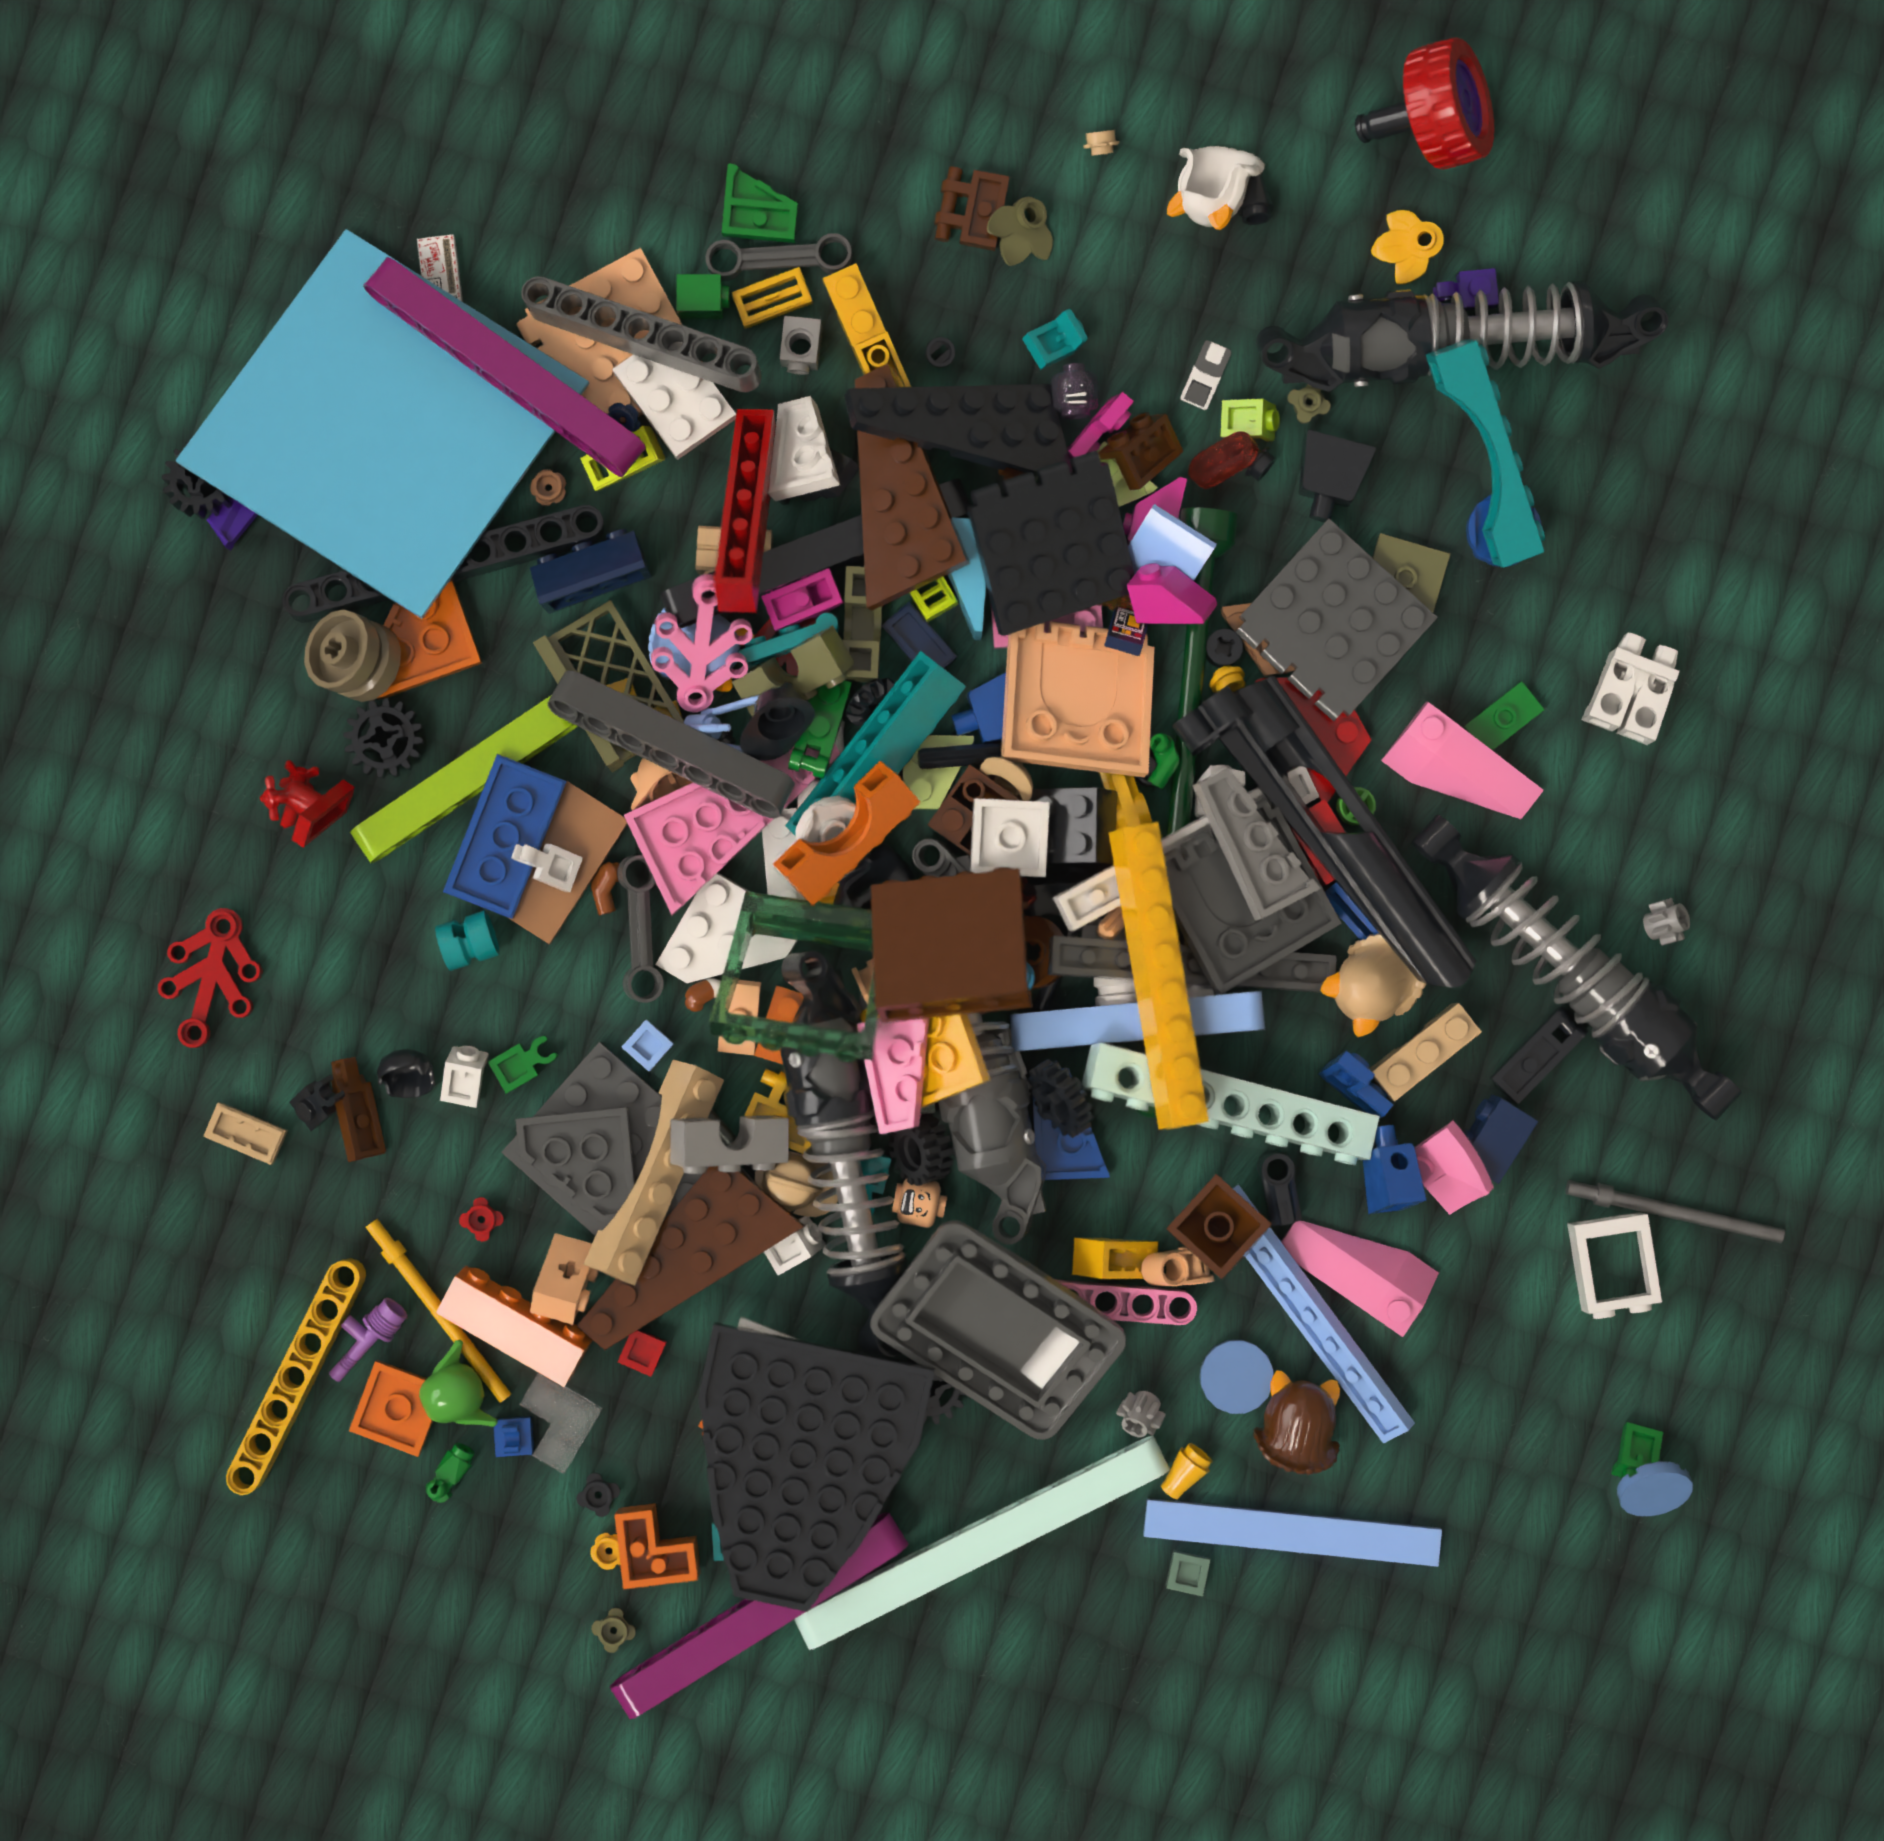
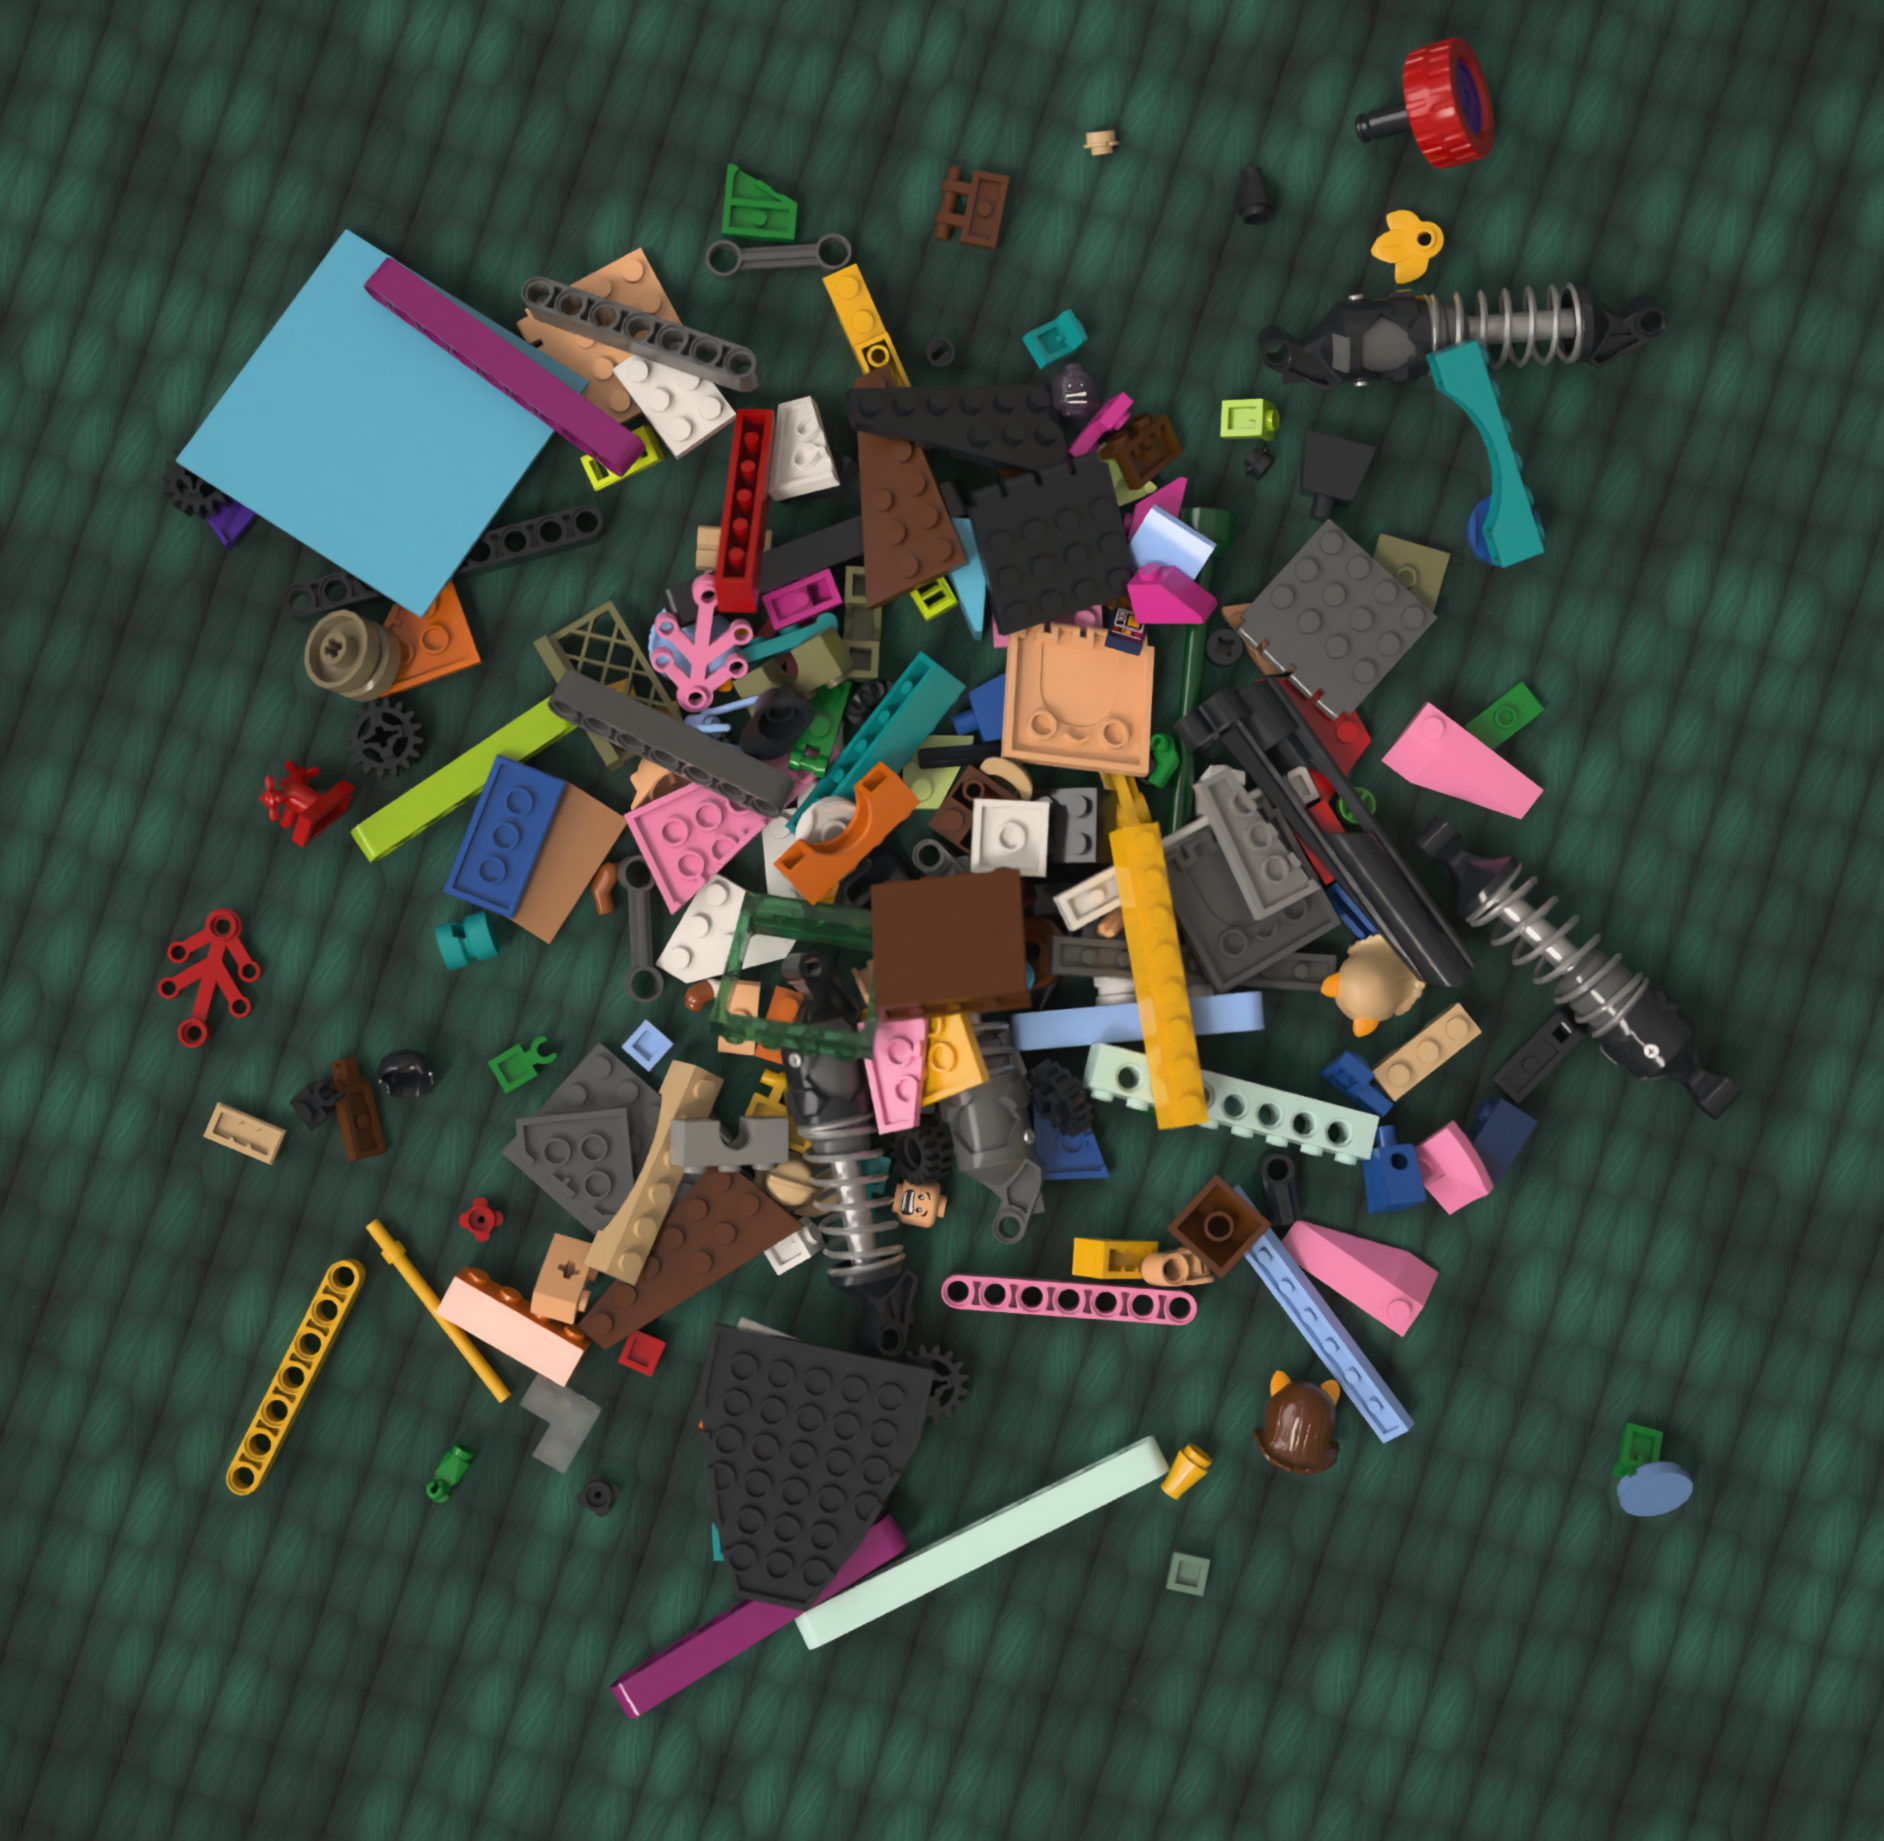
medium lavender piece [329,1298,408,1382] -> none
orange plate [349,1360,433,1457] -> none
white tile [417,235,463,302] -> none
bright green piece [419,1340,498,1427] -> none
white bracket [440,1046,489,1108] -> none
blue tile [494,1416,534,1457] -> none
white plate [511,844,583,892] -> none
medium nougat plate [530,469,566,506] -> none
dark blue slope [530,529,652,614] -> none
yellow plate [590,1533,620,1570] -> none
olive plate [592,1608,636,1653] -> none
dark blue plate [607,402,640,432] -> none
orange brick [615,1503,701,1589] -> none
green brick [676,274,730,319] -> none
yellow tile [731,267,813,329] -> none
light grey brick [780,316,822,375] -> none
dark grey wedge [871,1221,1126,1440] -> none
dark blue tile [882,602,957,669] -> none
olive plate [987,197,1053,266] -> none
light grey gear [1116,1391,1166,1437] -> none
light blue tile [1143,1498,1442,1567] -> none
white hair [1167,146,1265,230] -> none
sticker [1181,340,1232,410] -> none
clear red plate [1188,431,1258,489] -> none
medium blue tile [1200,1340,1273,1414] -> none
yellow plate [1209,665,1246,693] -> none
olive plate [1288,384,1331,424] -> none
dark purple plate [1432,268,1499,310] -> none
flat silver bar [1565,1180,1785,1243] -> none
white window [1567,1212,1662,1319] -> none
white hips [1582,632,1679,745] -> none
light grey gear [1643,898,1690,946] -> none

